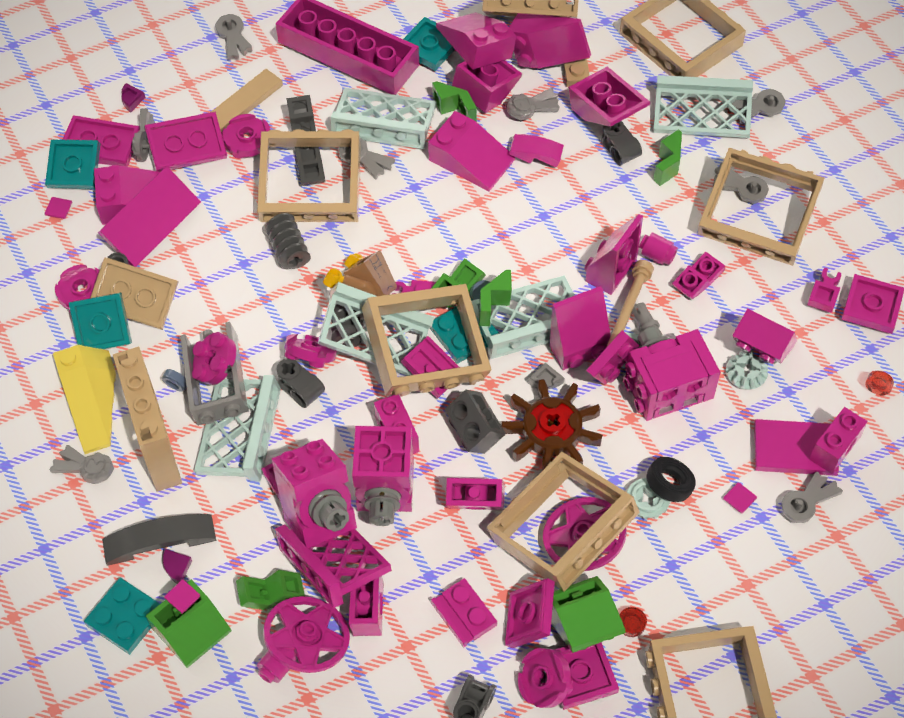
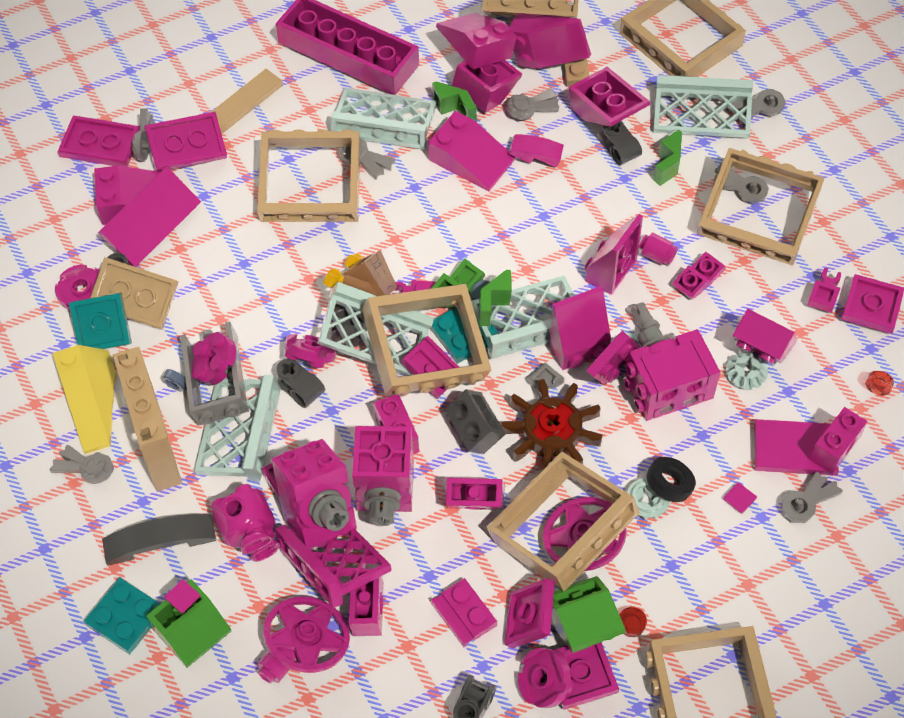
dark pink piece [44,197,73,219] -> none
teal plate [45,139,101,189] -> none
magenta tile [121,83,146,113] -> none
magenta tile [163,549,192,584] -> none
light grey piece [215,14,253,60] -> none
dark pink plate [222,114,270,159] -> none
bright green slope [236,570,305,610] -> none
dark grey piece [265,213,311,269] -> none
dark grey slope [286,95,326,185] -> none
teal plate [403,17,455,71] -> none
tan piece [607,260,654,346] -> none
none -> dark pink piece [211,484,280,562]

